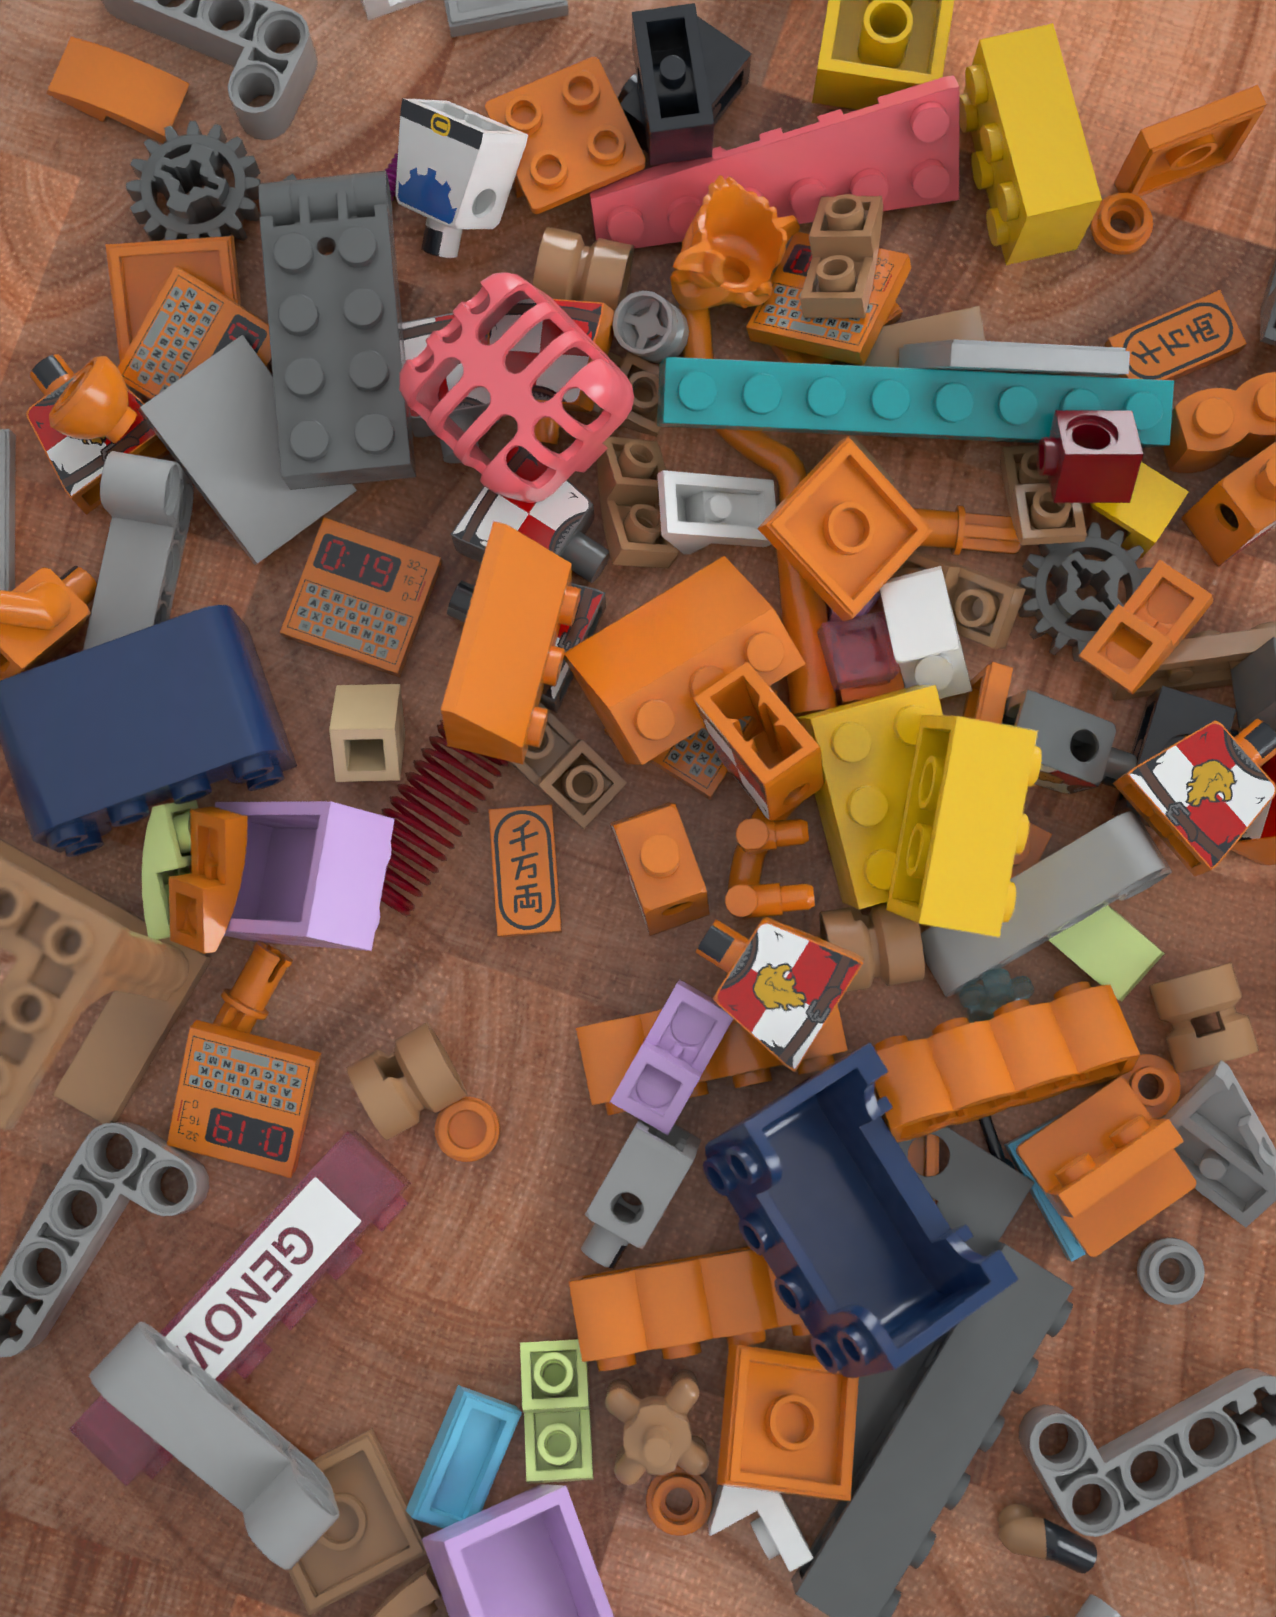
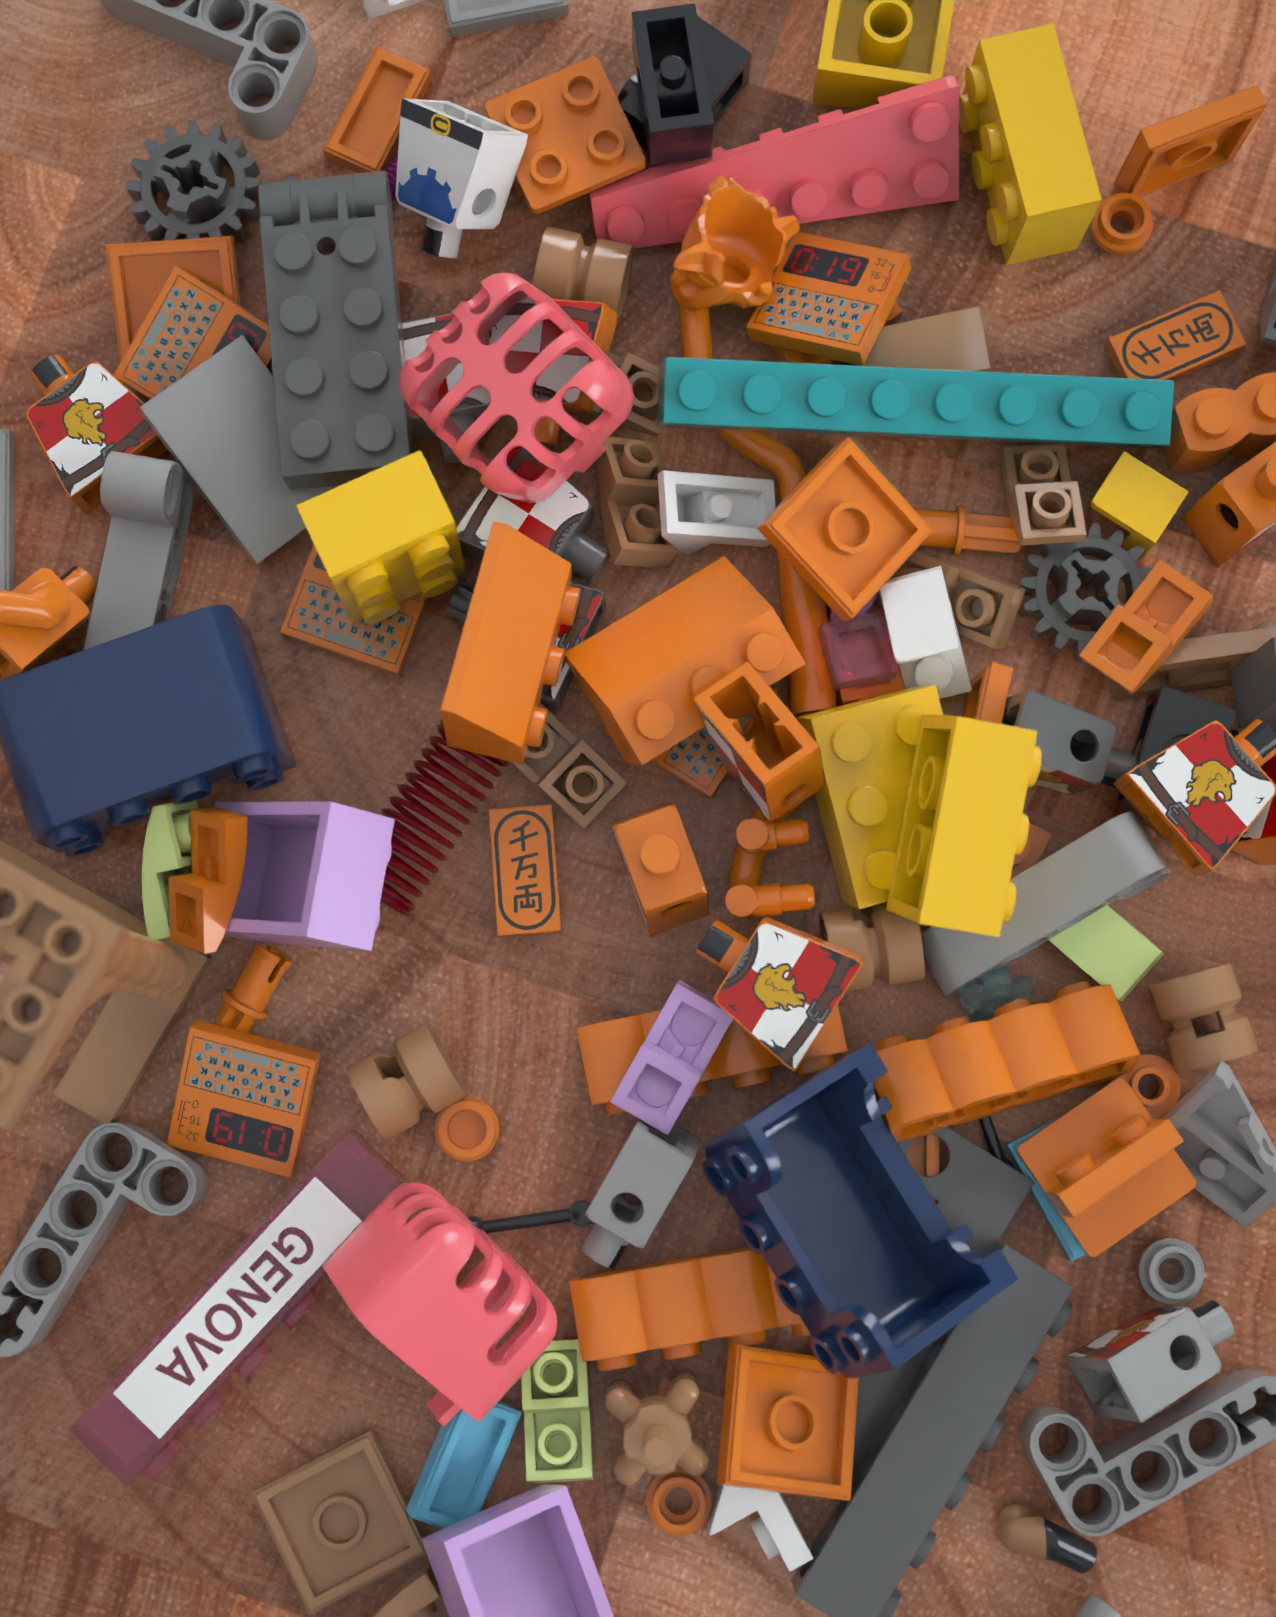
orange slope [46,36,190,144] -> none
orange brick [49,356,137,443] -> none
light grey beam [89,1321,339,1570] -> none
tan brick [329,684,405,782] -> none
light grey wheel [612,290,689,364] -> none
medium nougat slope [800,194,883,318] -> none
light grey tile [898,340,1130,377] -> none
dark red brick [1037,410,1143,503] -> none
none -> yellow brick [296,450,466,624]
none -> coral piece [322,1182,557,1426]
none -> orange tile [323,46,433,173]
none -> black hinge [468,1200,592,1234]
none -> light grey torso [1064,1300,1234,1423]

